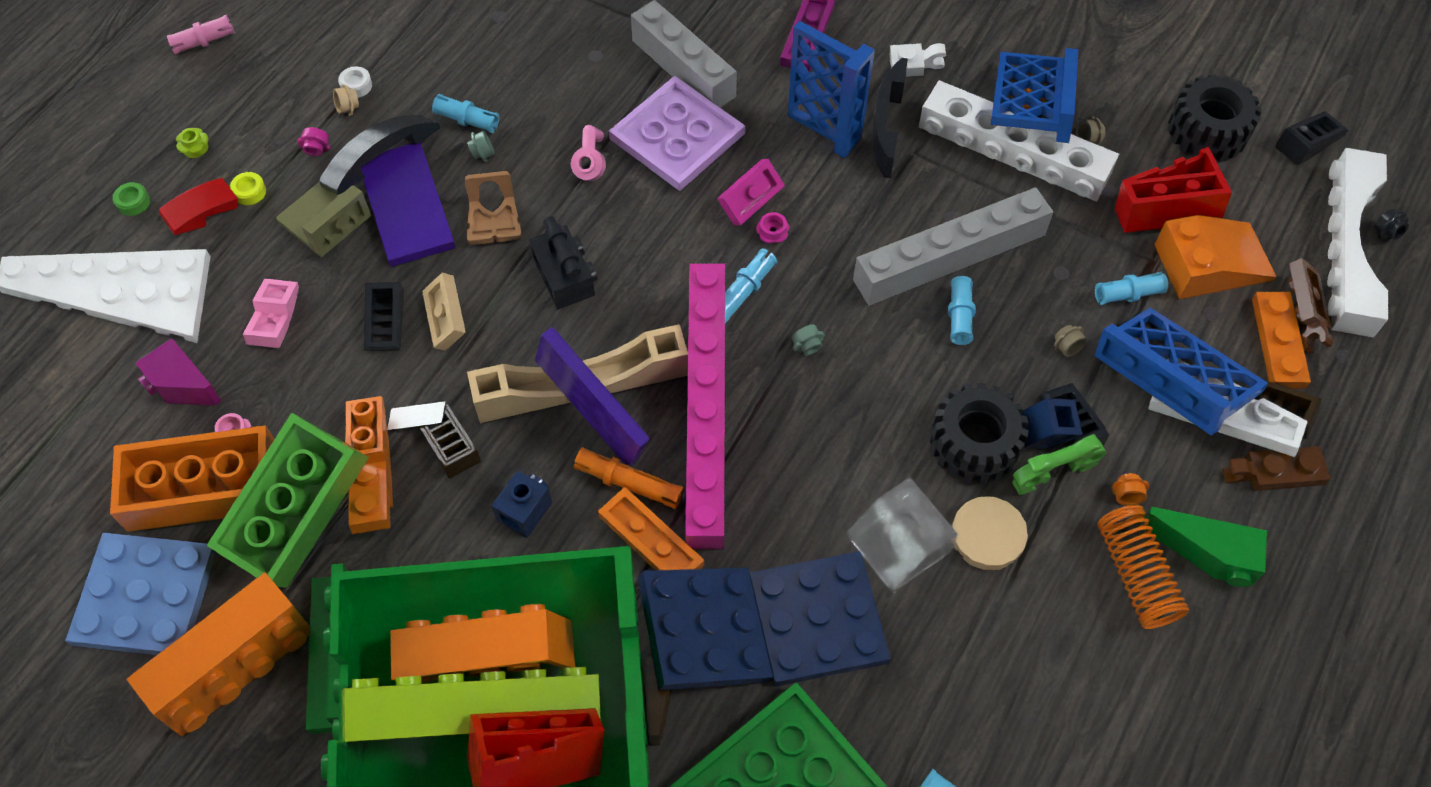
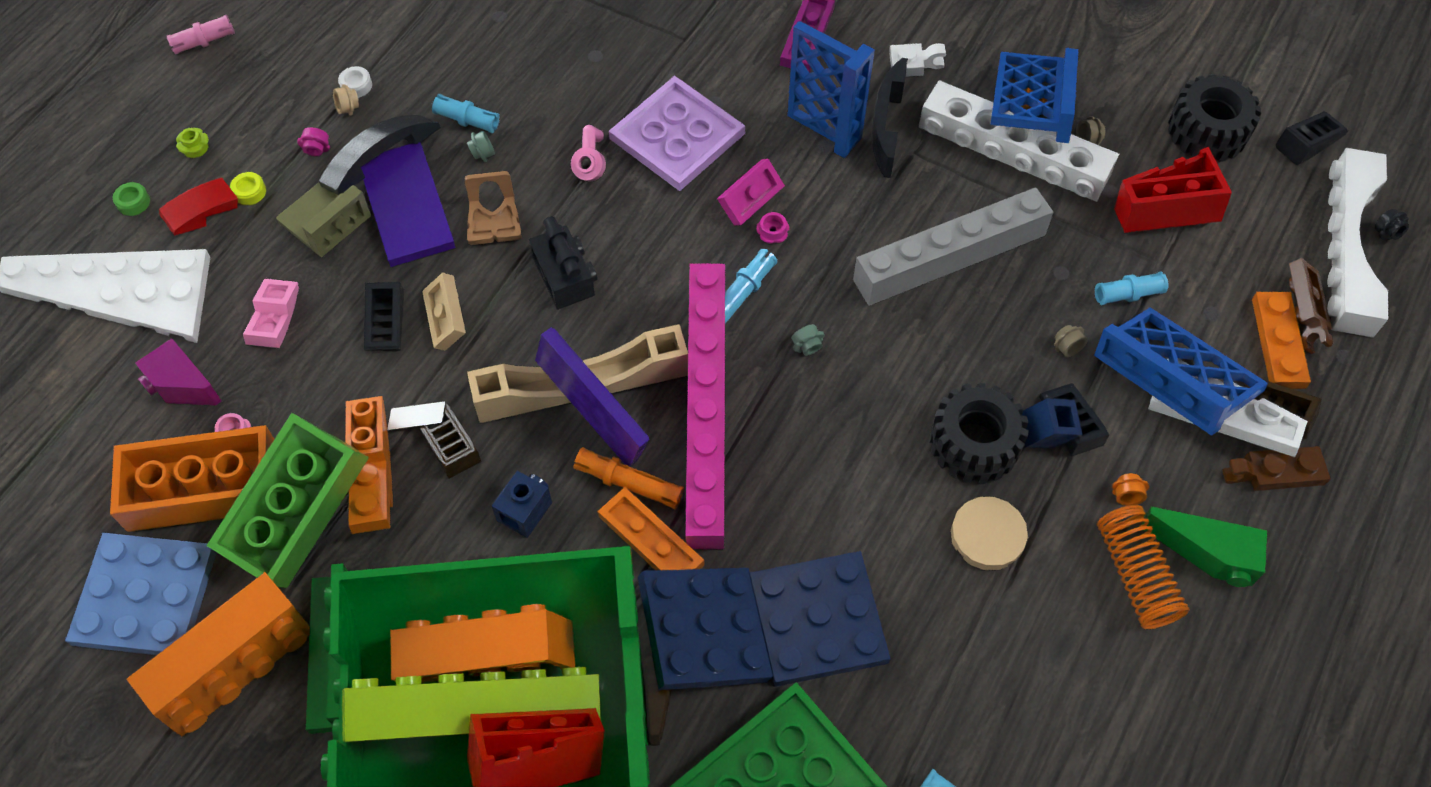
light grey brick [631,0,737,108] -> none
clear slope [846,477,958,592] -> none
medium azure pin [948,276,976,345] -> none
bright green helmet [1012,434,1107,495] -> none
orange slope [1154,215,1277,299] -> none

